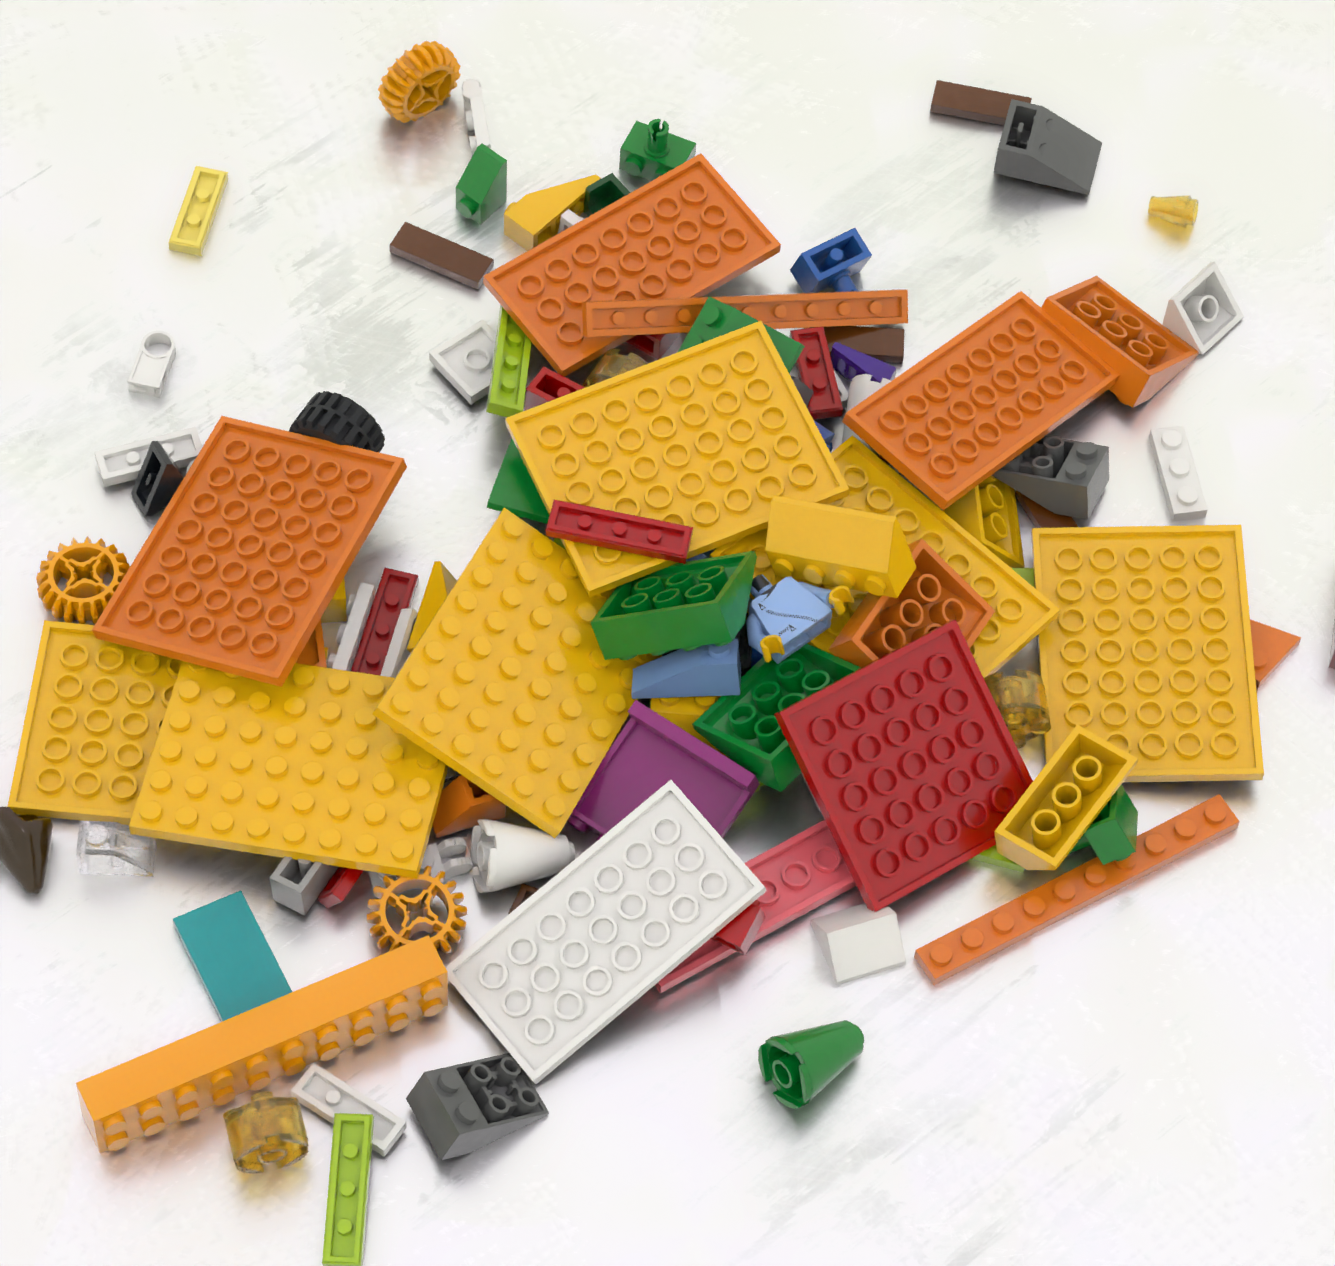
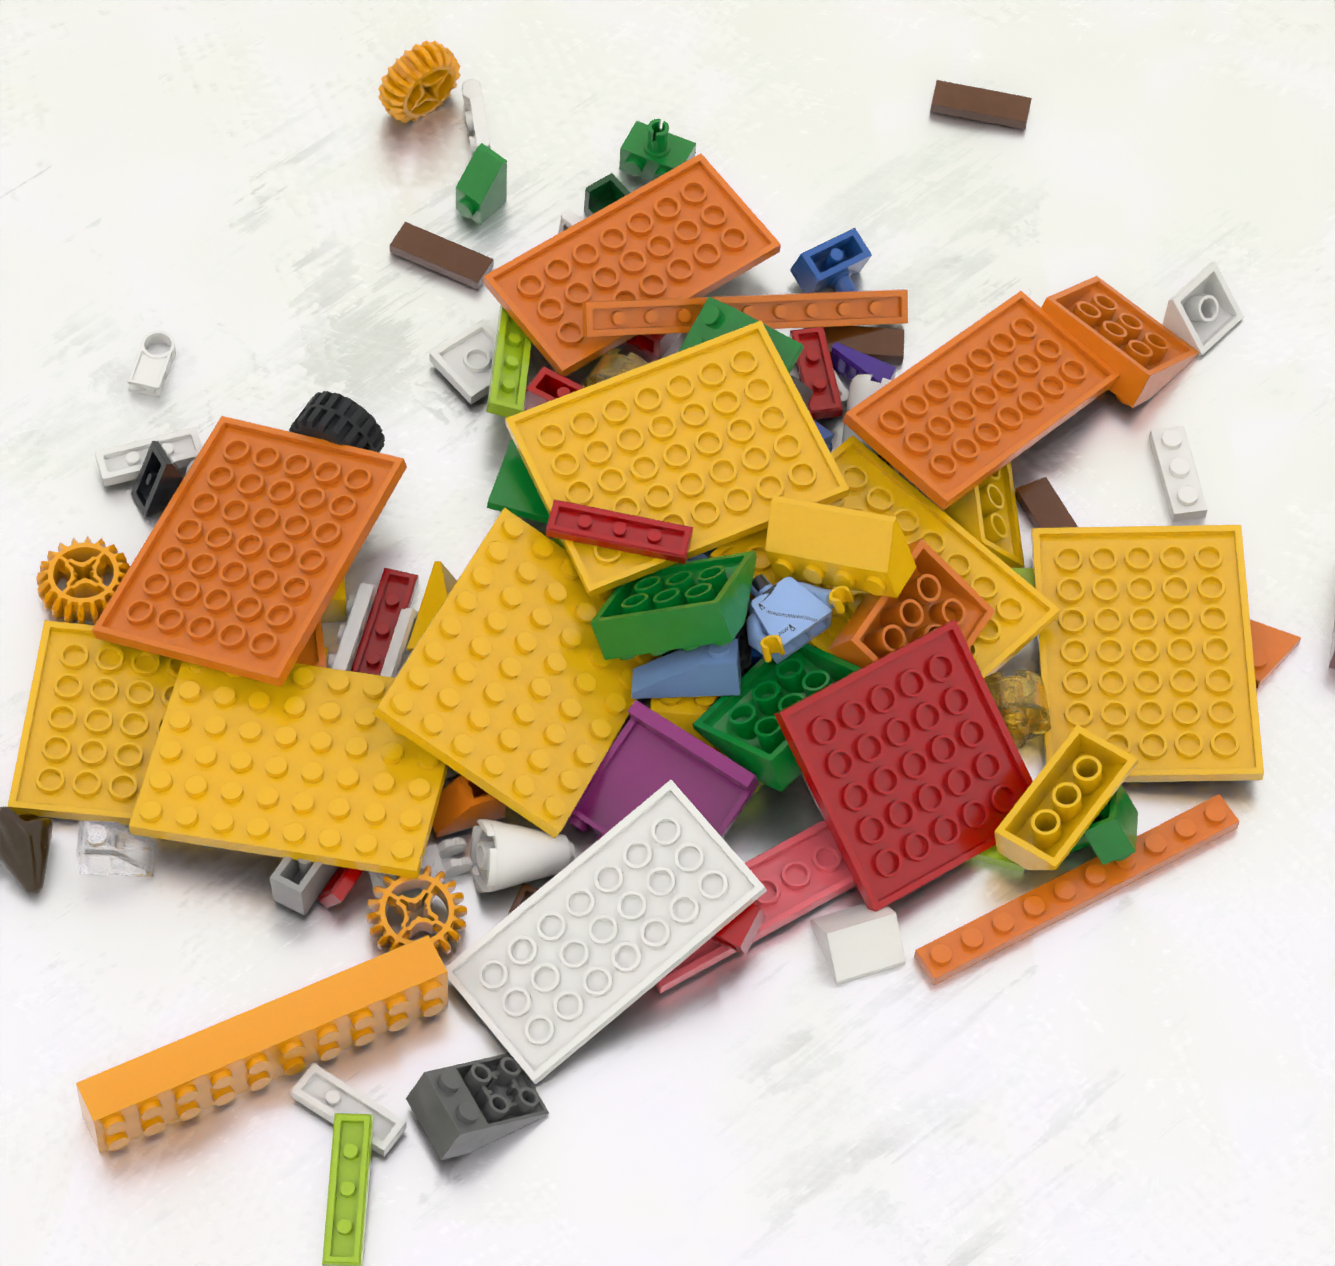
light yellow tile [168,166,228,256] -> none
teal tile [173,890,292,1022] -> none
clear yellow brick [223,1091,309,1173] -> none
yellow slope [503,174,601,251] -> none
green cone [758,1020,864,1109] -> none
dark grey slope [992,436,1109,520] -> none
dark grey slope [993,99,1102,195] -> none
clear yellow cone [1148,195,1199,228] -> none

